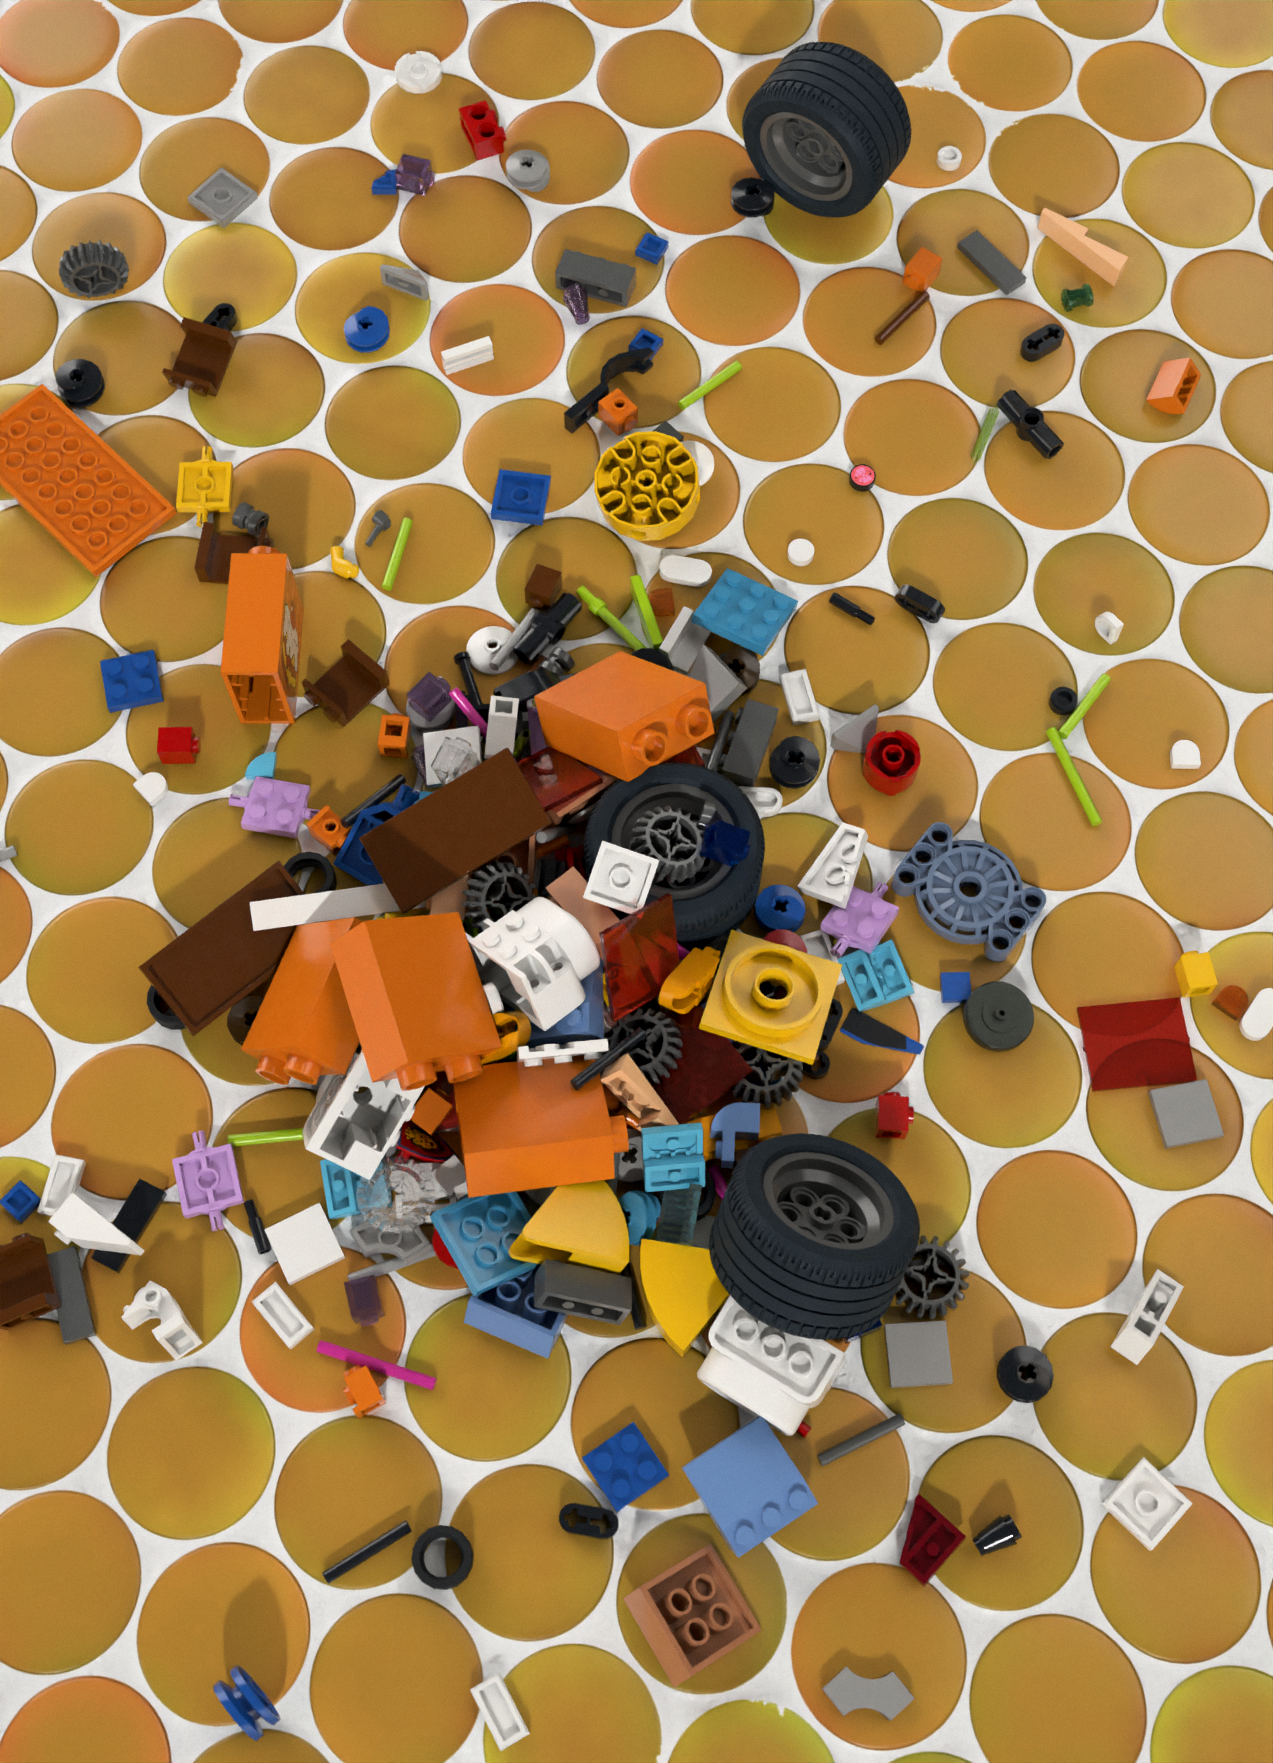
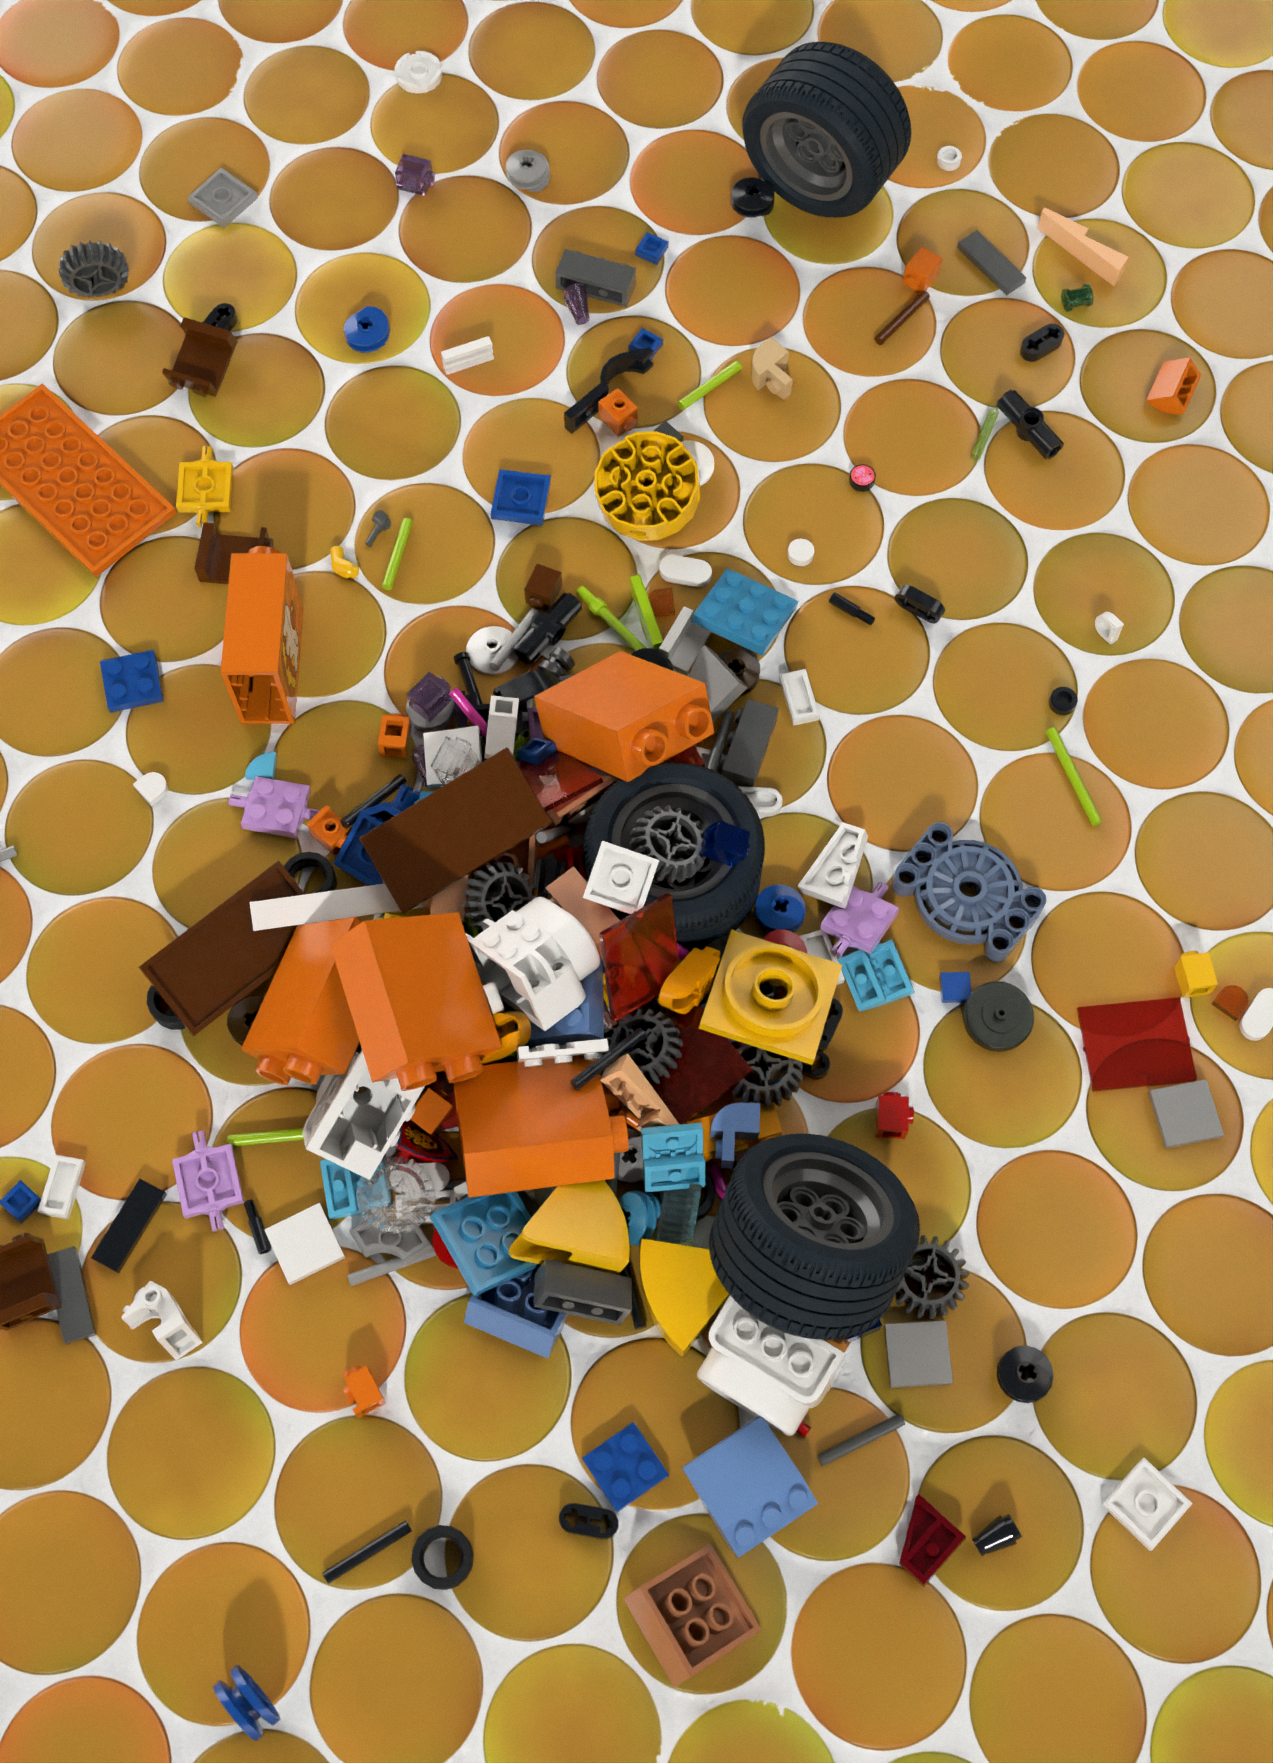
white slope [48,1193,145,1255] -> none
black piece [55,359,105,408] -> none
red brick [157,727,201,764] -> none
dark grey wheel [232,502,269,537] -> none
white tile [252,1282,315,1350] -> none
reddish brown panel [302,639,390,727] -> none
dark pink bar [317,1340,437,1390] -> none
brick [344,1275,385,1326] -> none
blue tile [371,169,398,195] -> none
light grey slope [380,264,429,301] -> none
white tile [431,1155,466,1199] -> none
red brick [458,100,506,161] -> none
white tile [470,1672,530,1751] -> none
dark grey tile [697,800,716,834] -> none
black piece [769,736,820,789] -> none
light grey tile [822,1667,915,1721] -> none
light grey slope [830,704,879,754] -> none
black sticker [840,1008,924,1054] -> none
red brick [862,730,921,796] -> none
lime bar [1058,673,1111,739] -> none
white slope [1110,1269,1184,1365] -> none
white tile [1170,740,1201,769] -> none
none -> blue tile [516,737,557,765]
none -> tan brick [751,337,793,400]

